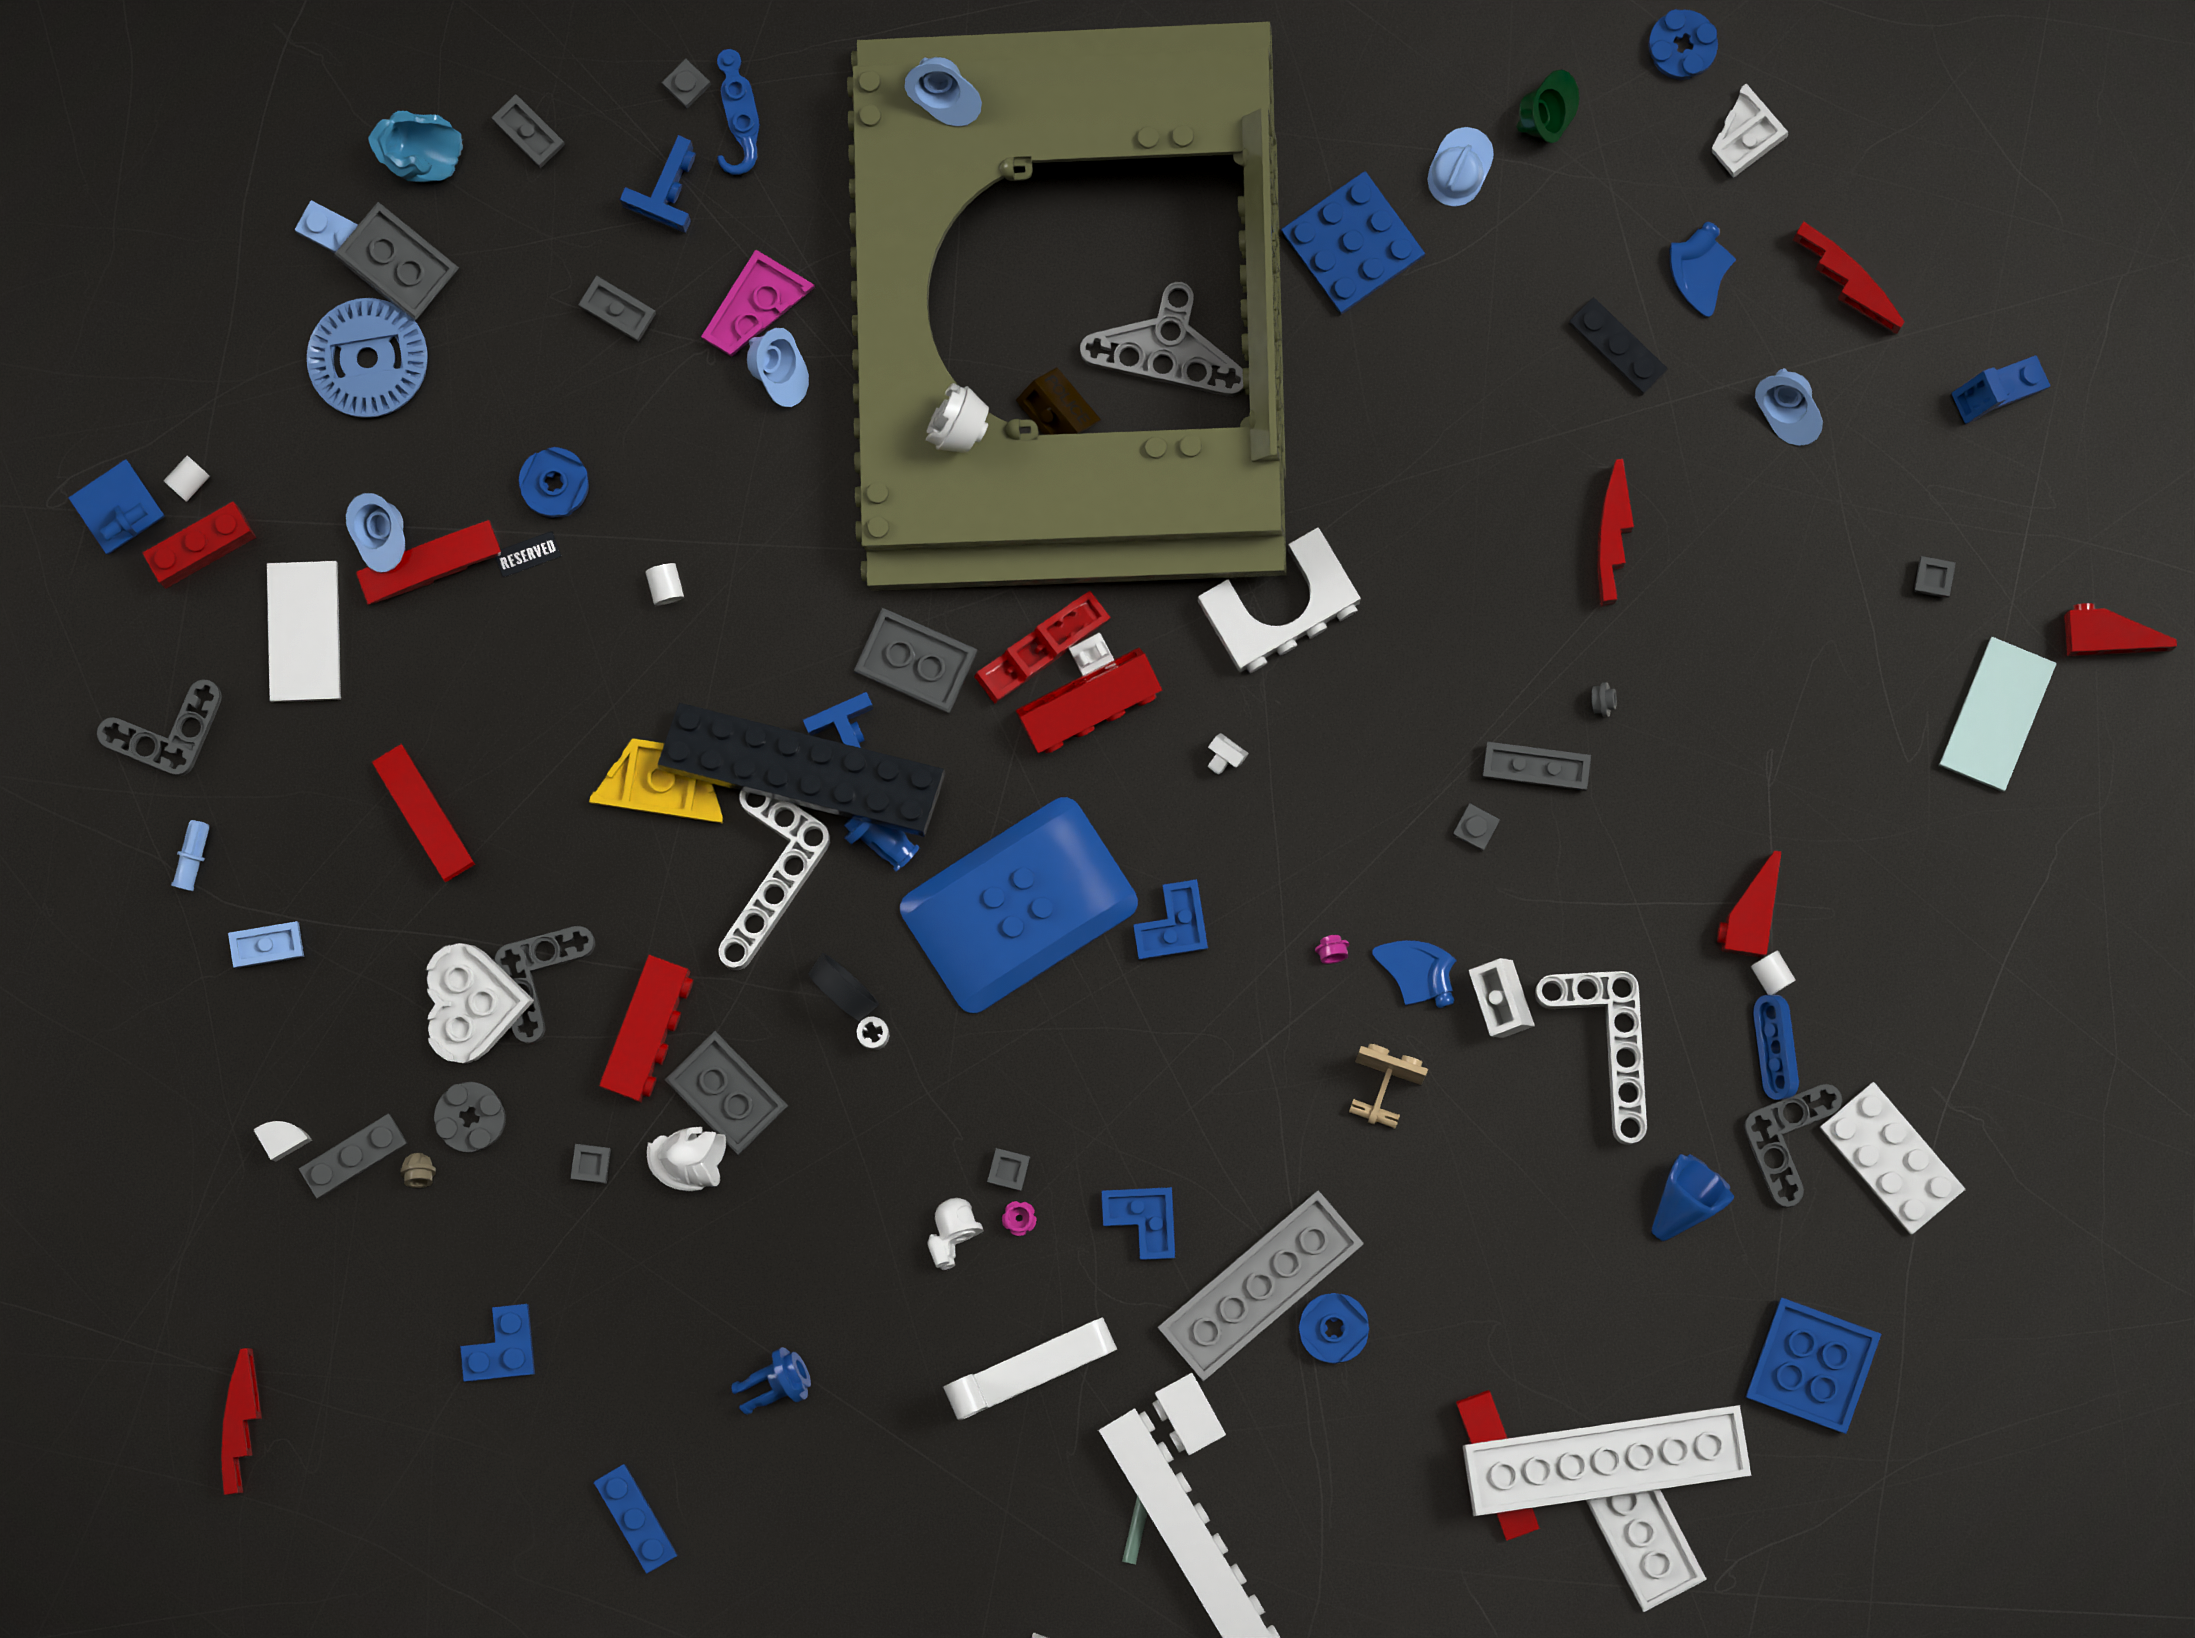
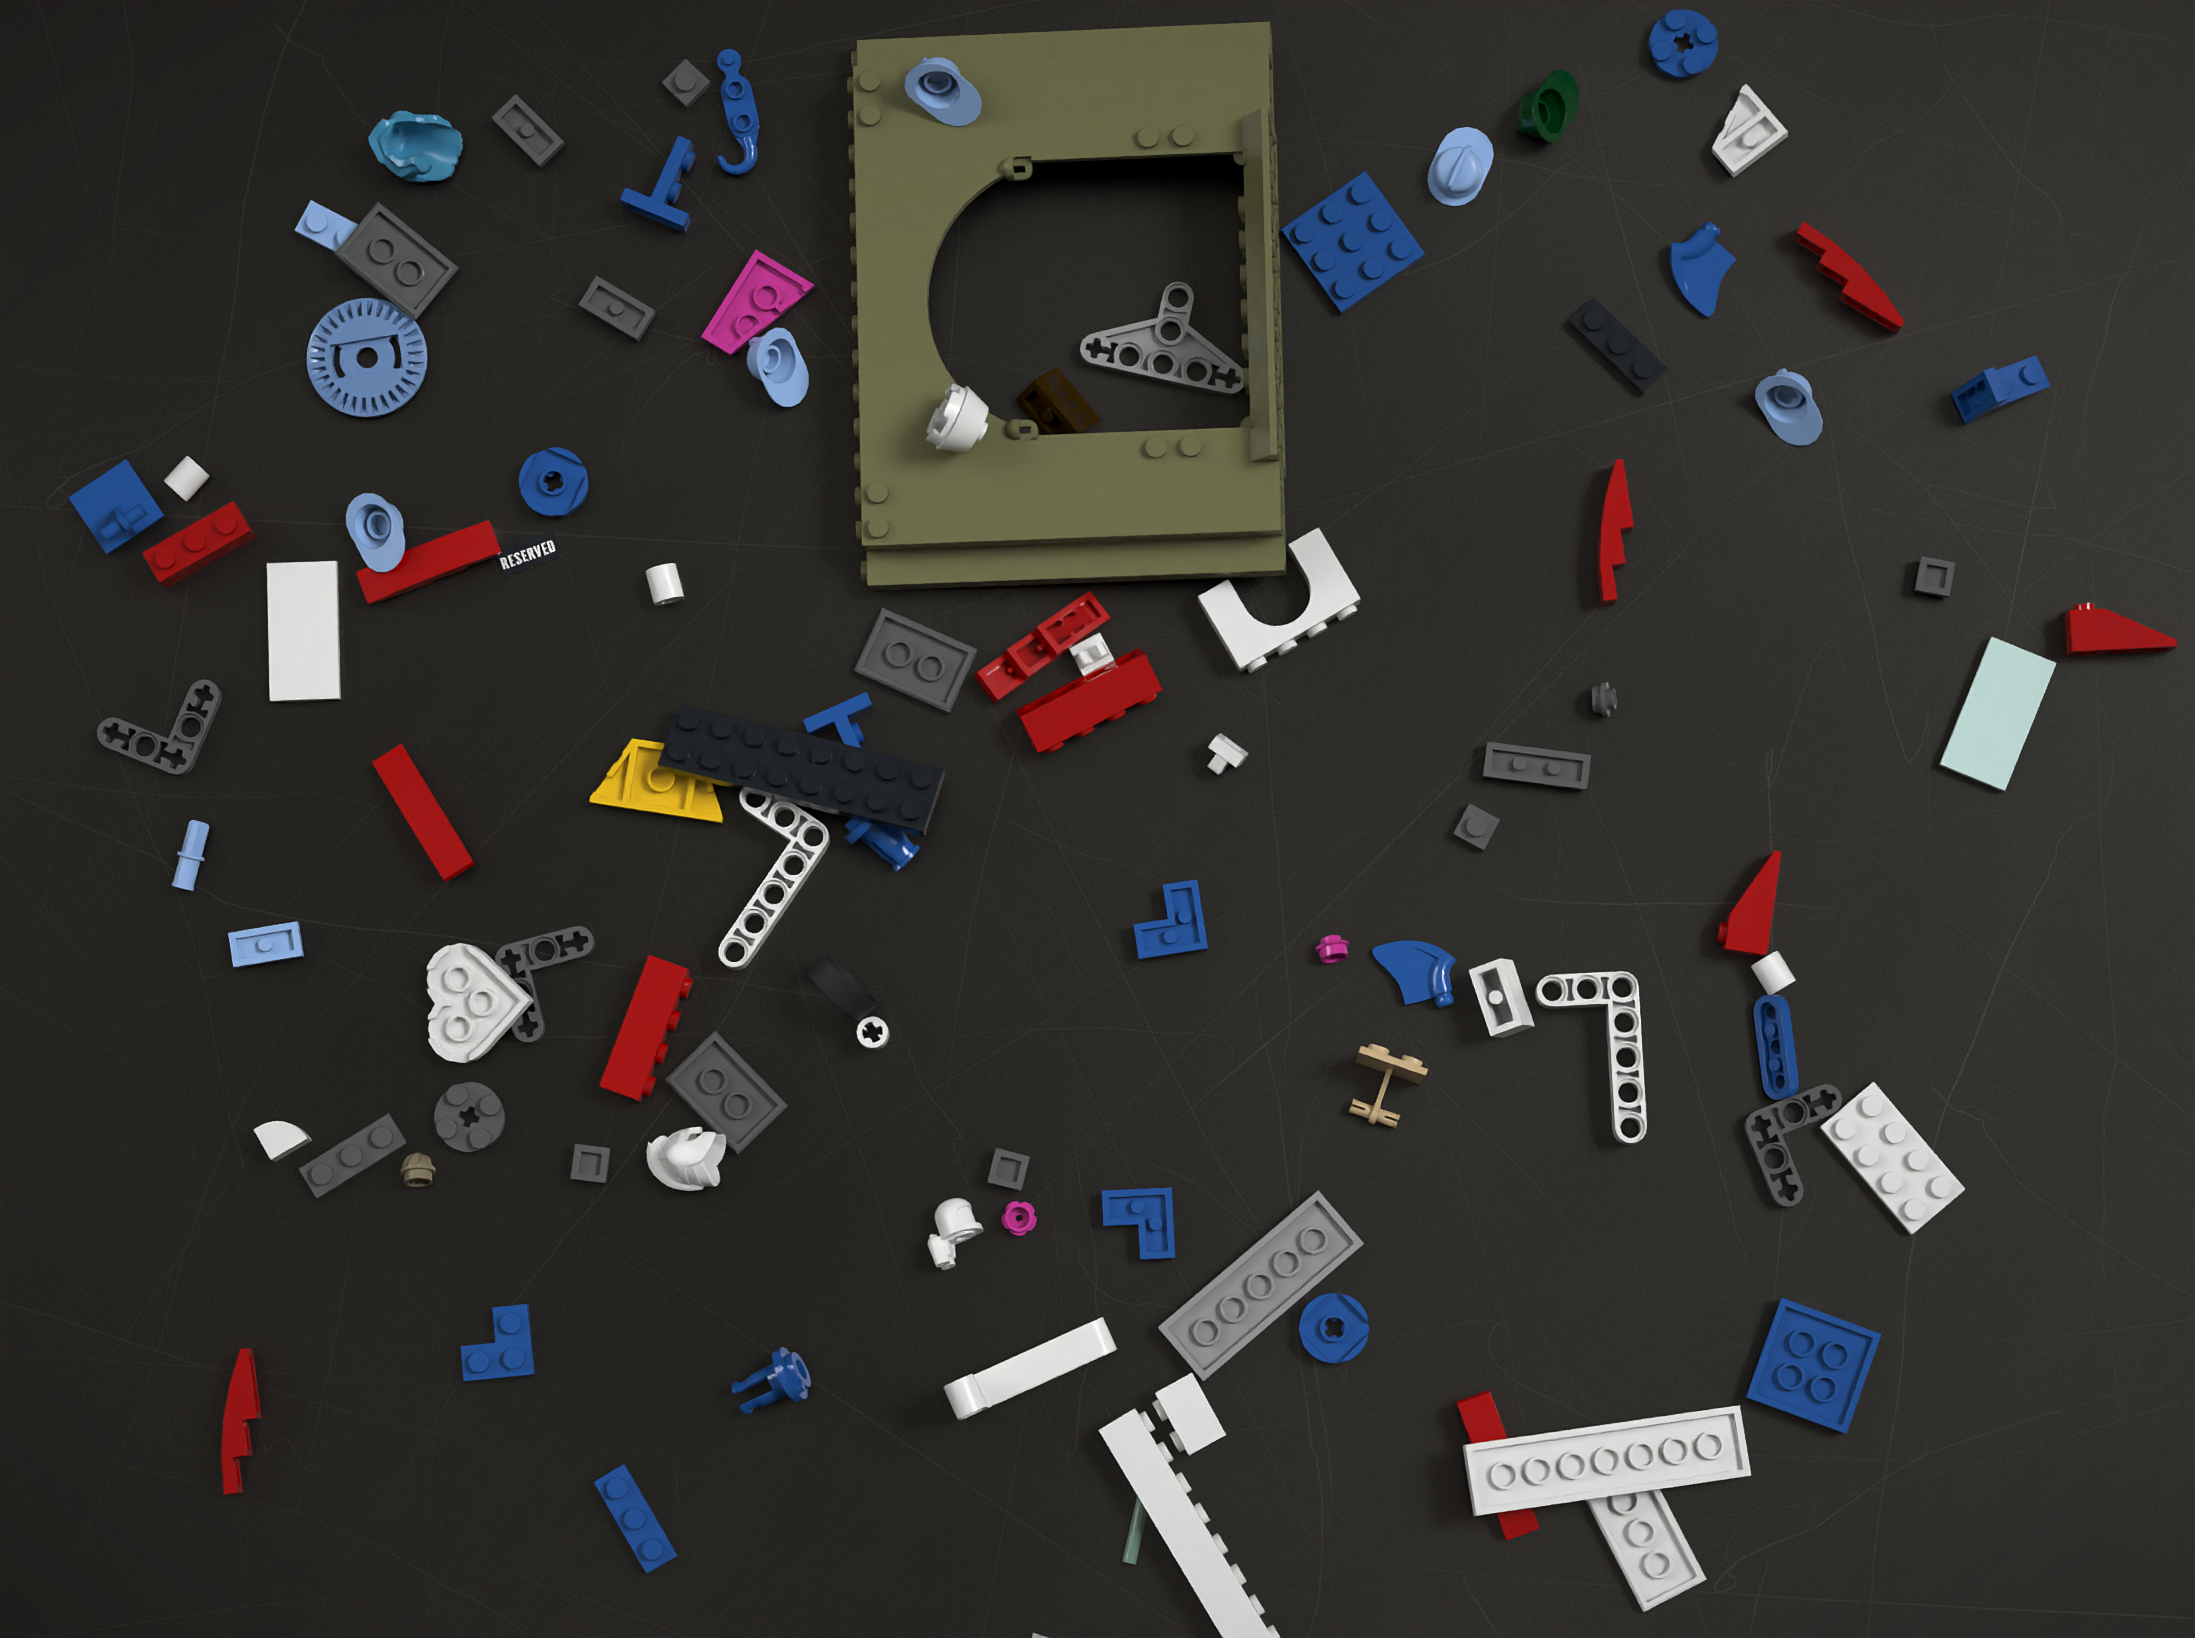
blue wedge [900,797,1138,1013] -> none
blue hat [1651,1154,1734,1241] -> none

